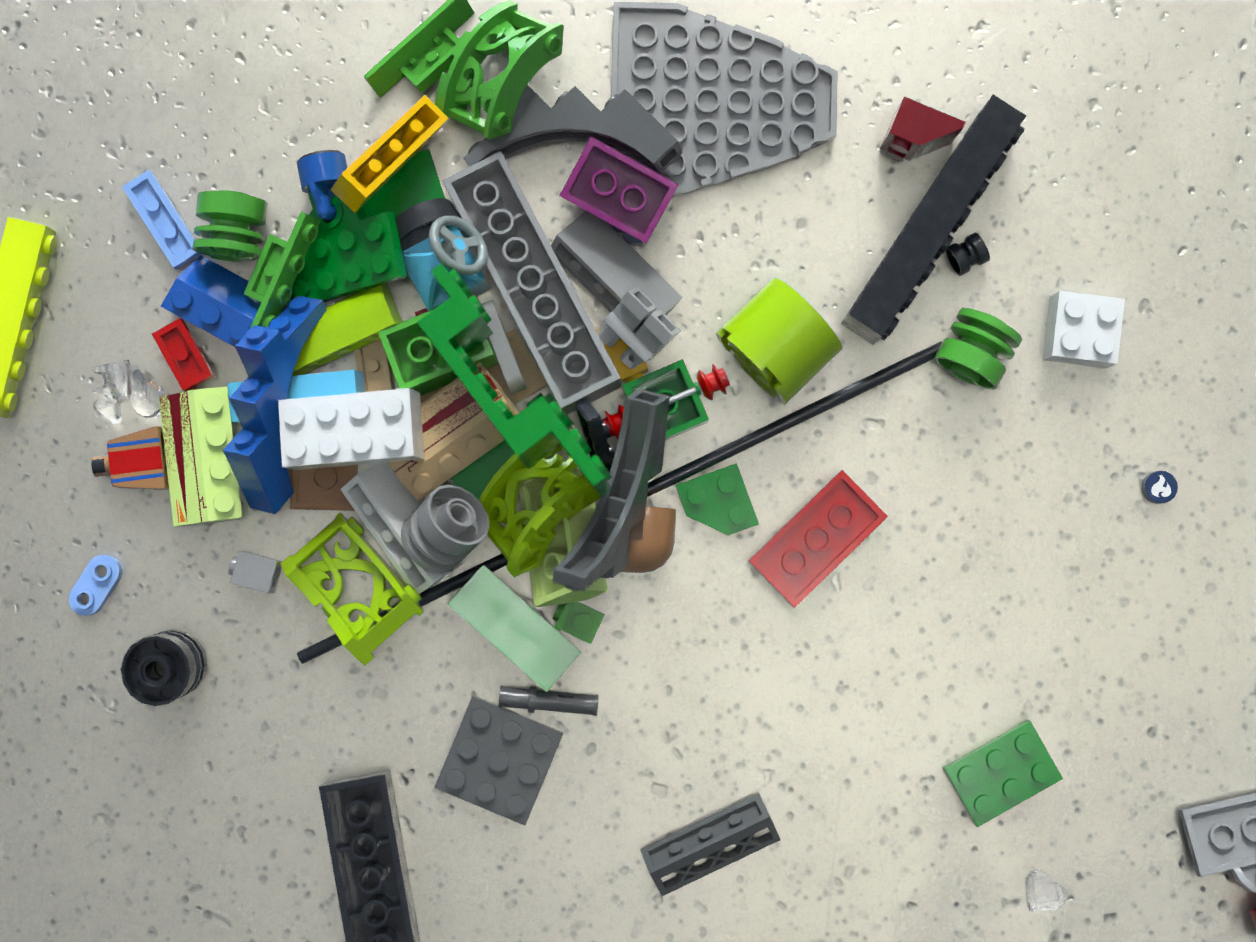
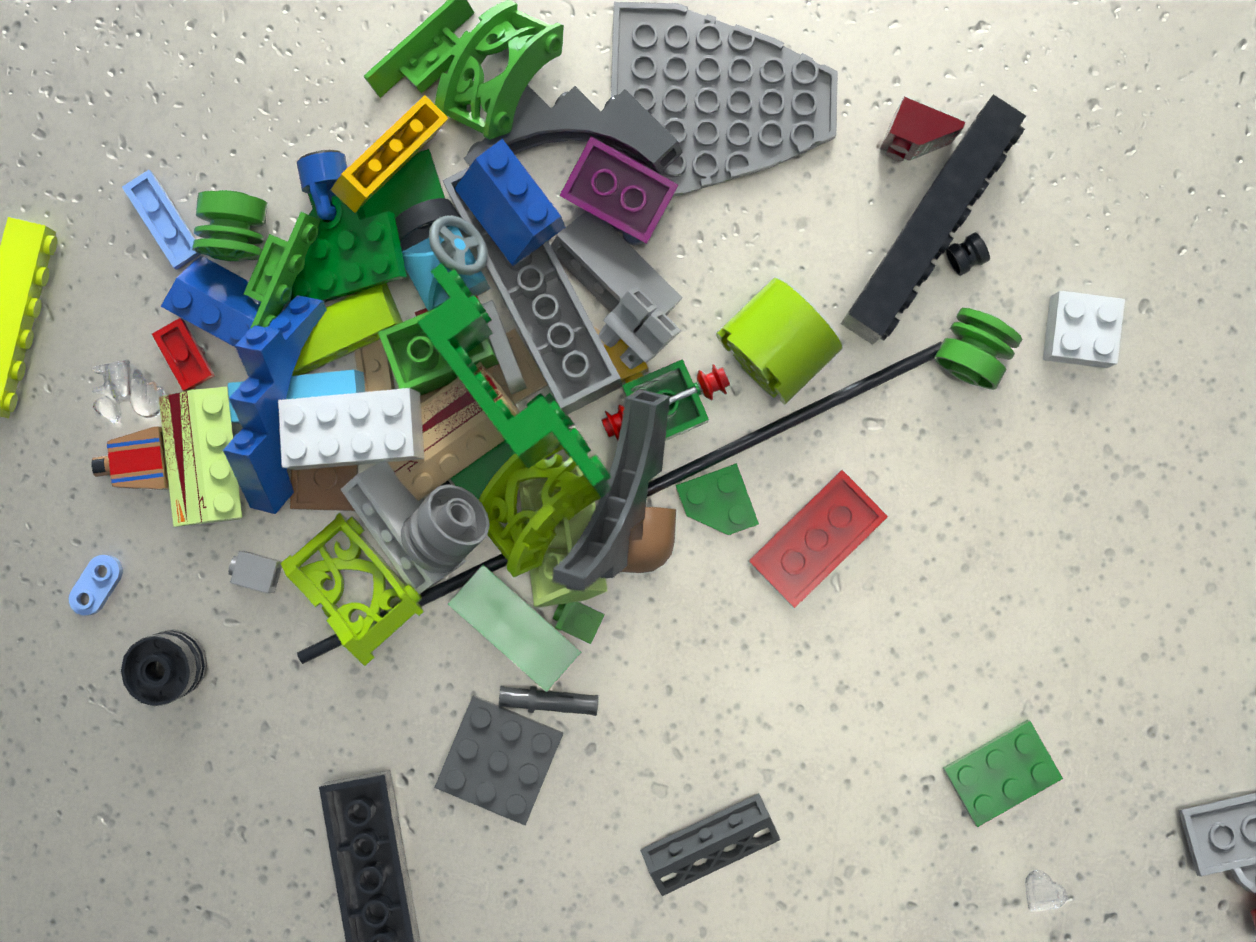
black plate [575,398,615,473] -> none
dark blue tile [1142,471,1178,504] -> none
none -> blue slope [455,139,566,266]

